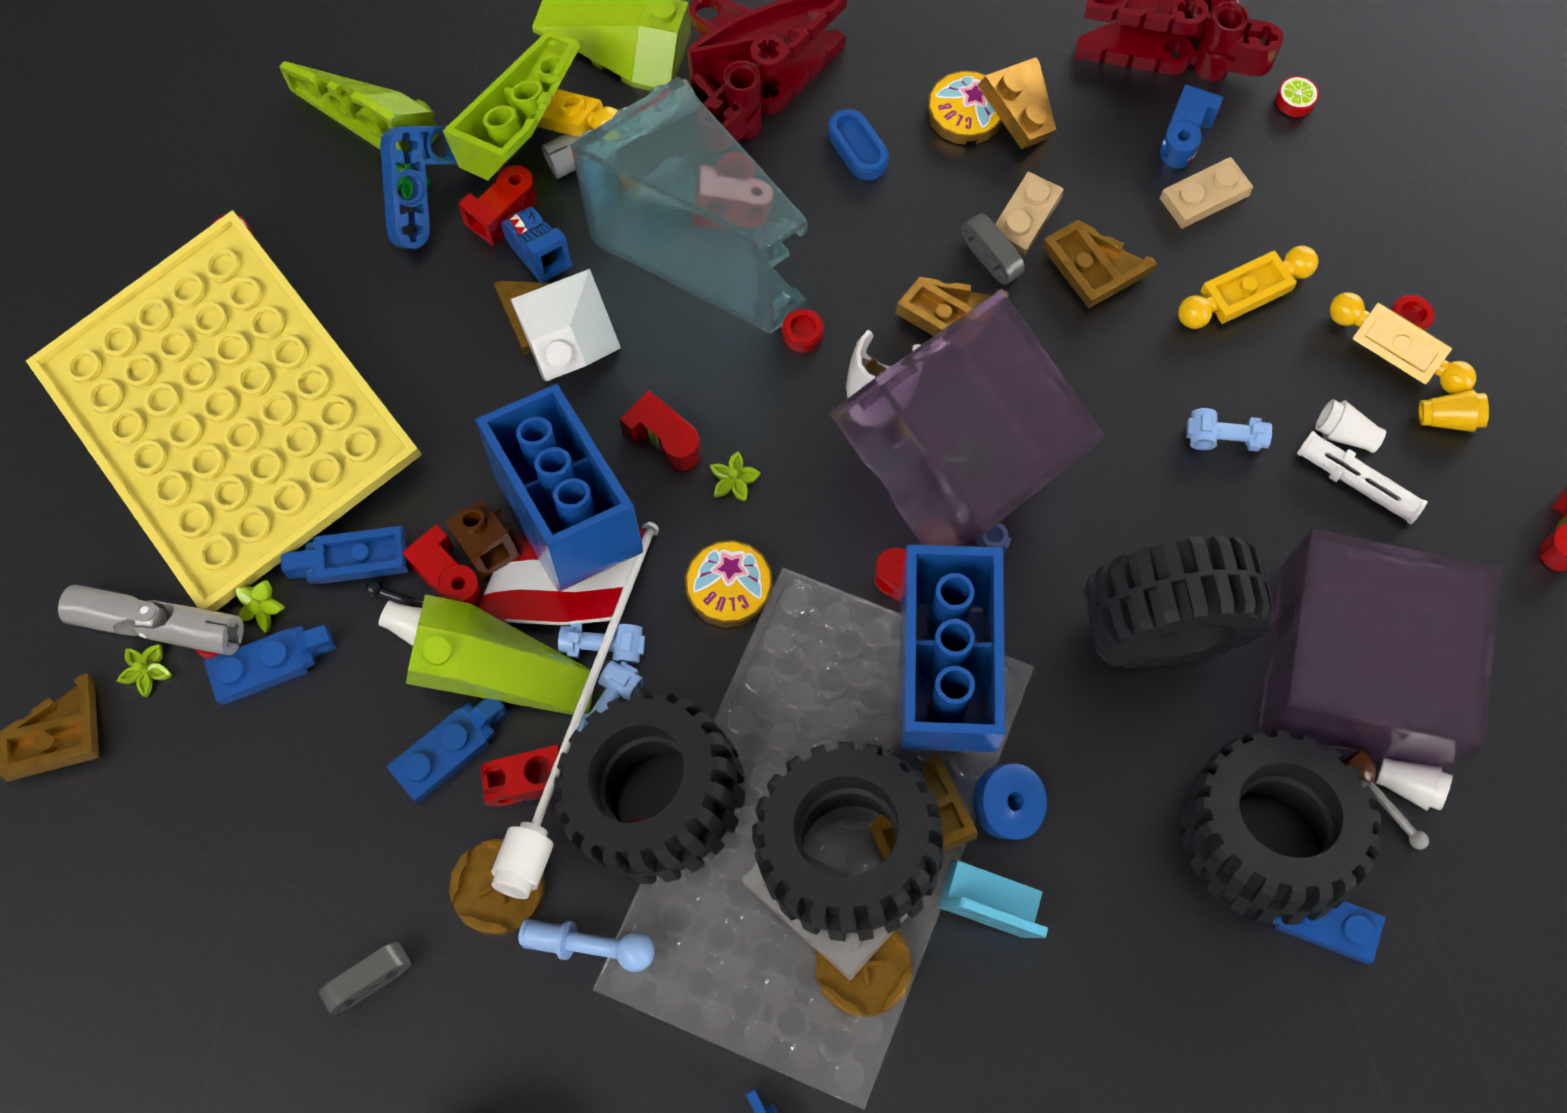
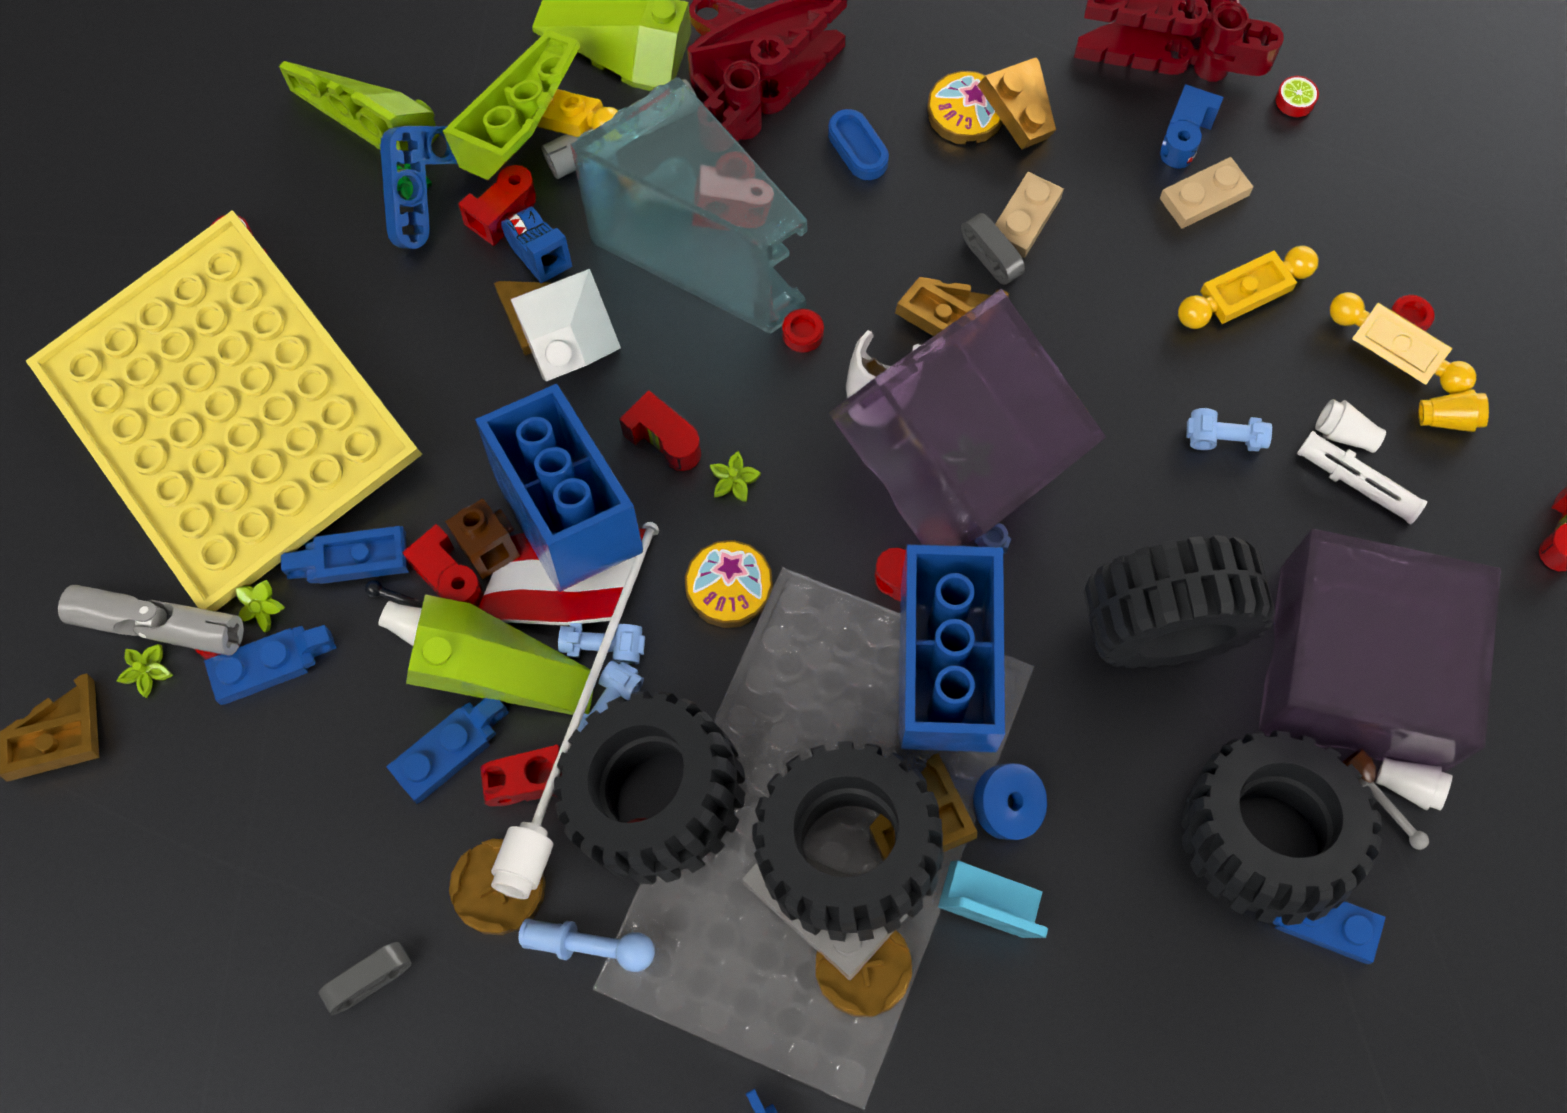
pearl gold wing [1042,220,1157,309] -> none

